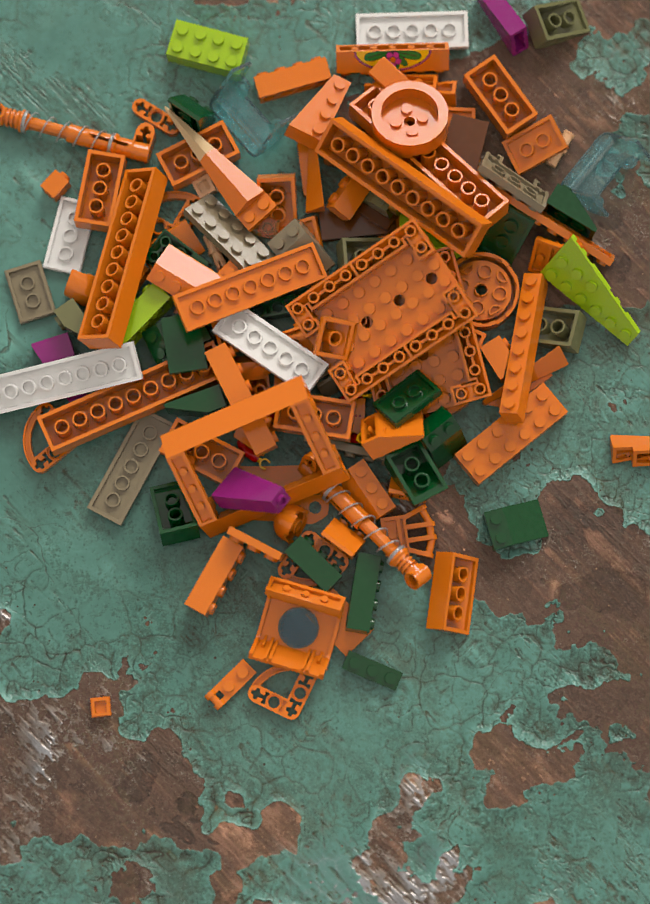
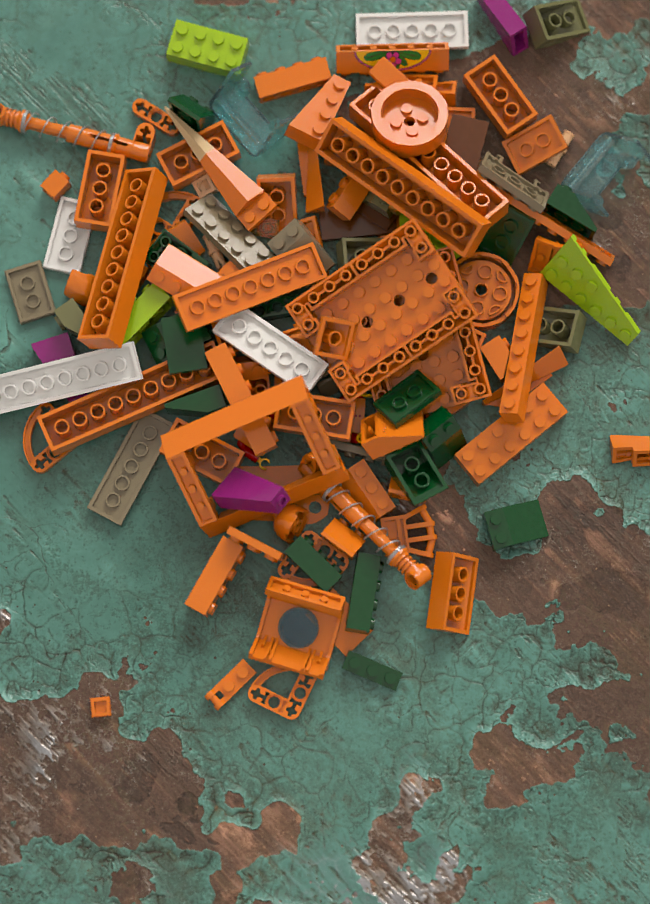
dark green slope [149,481,201,546] -> none

